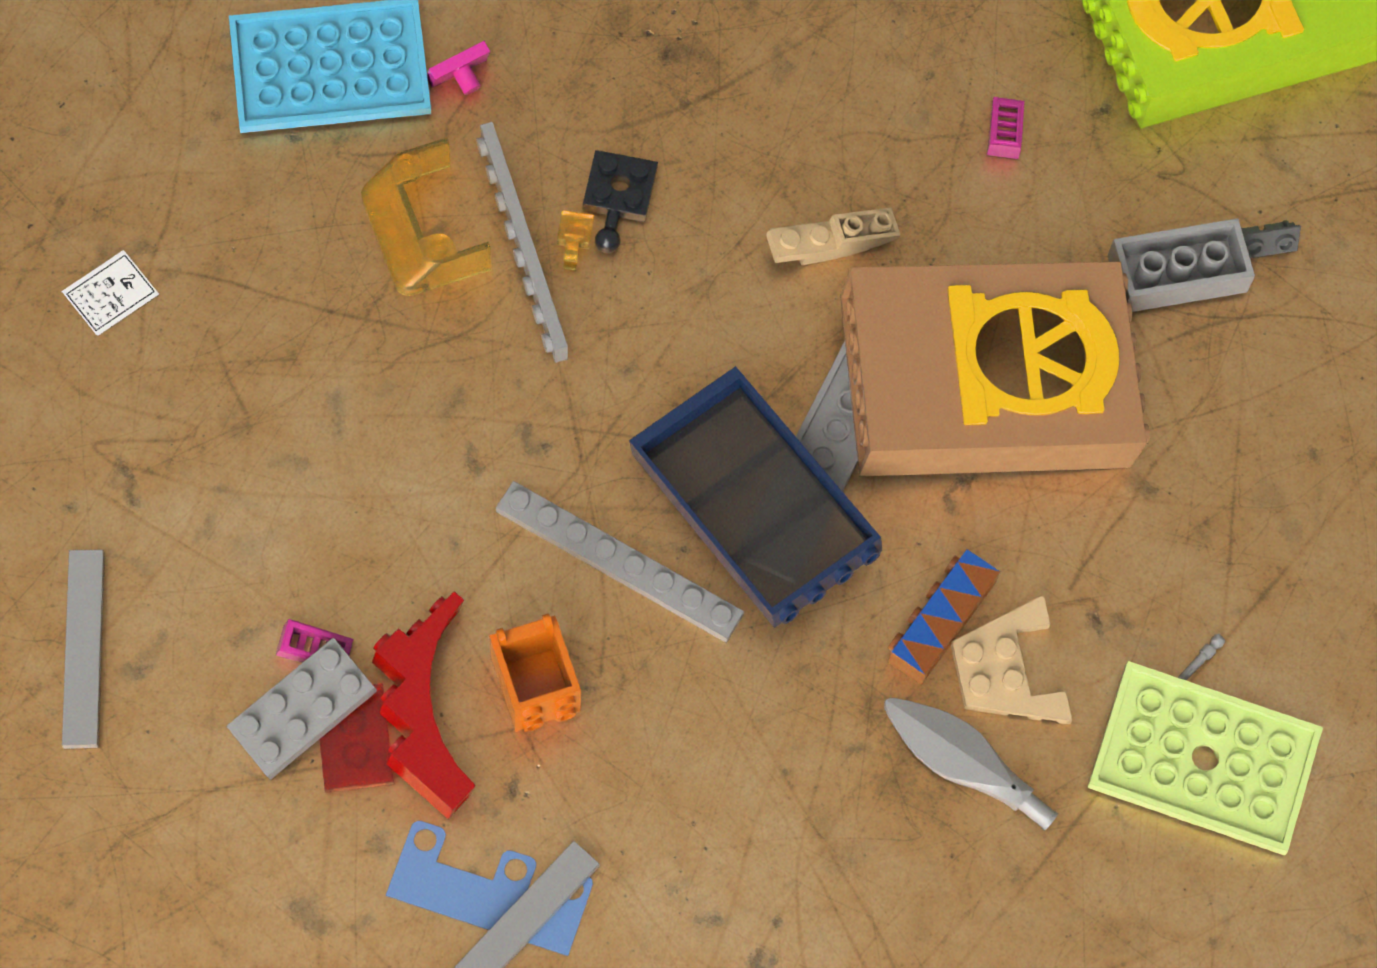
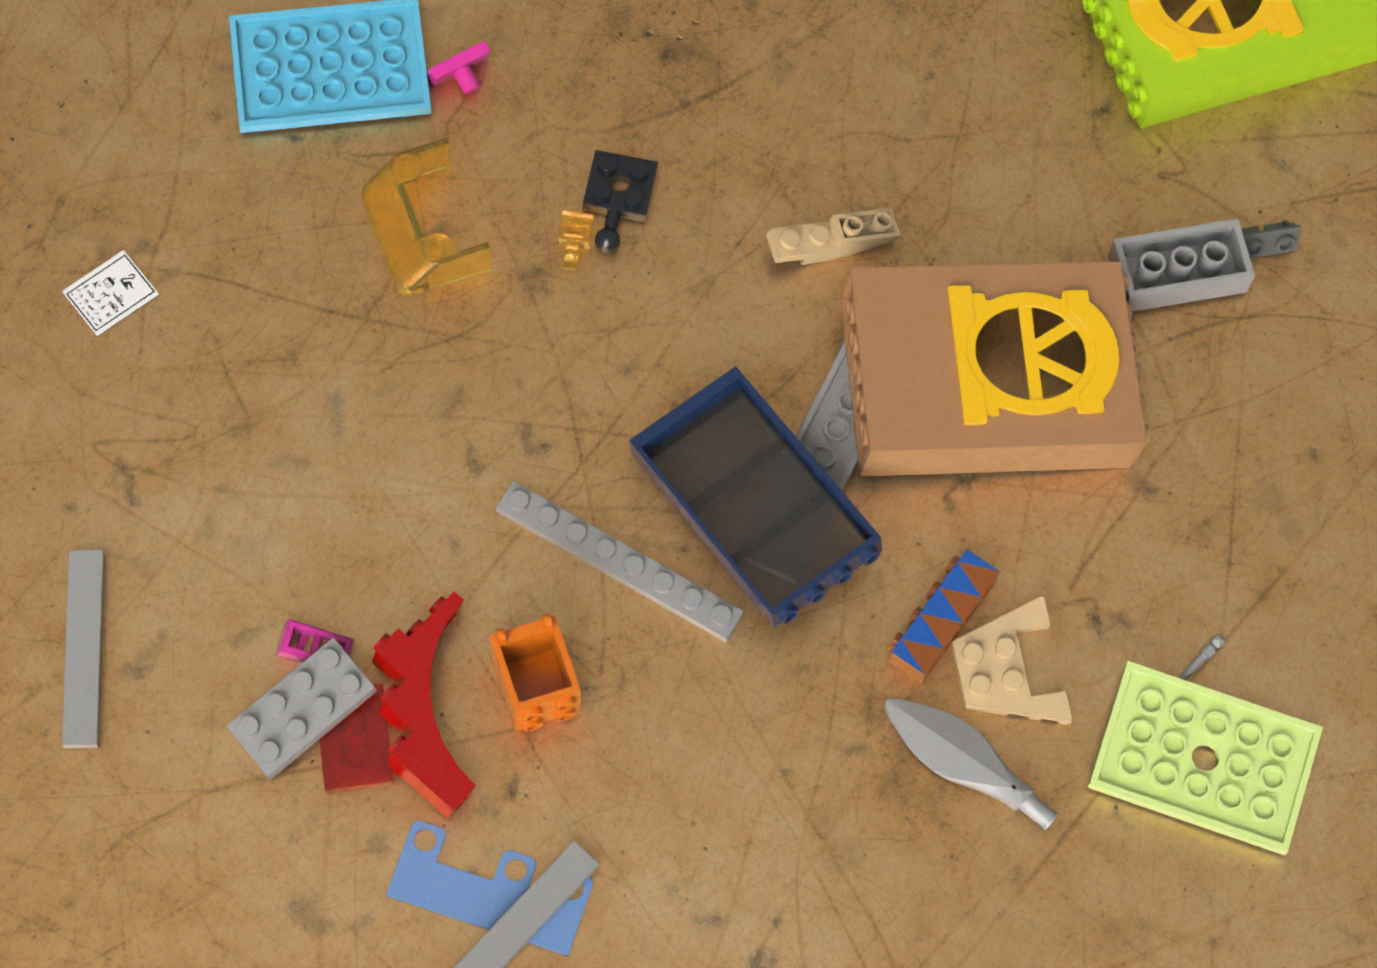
light grey plate [476,122,568,363] -> none
dark pink slope [987,97,1025,159] -> none

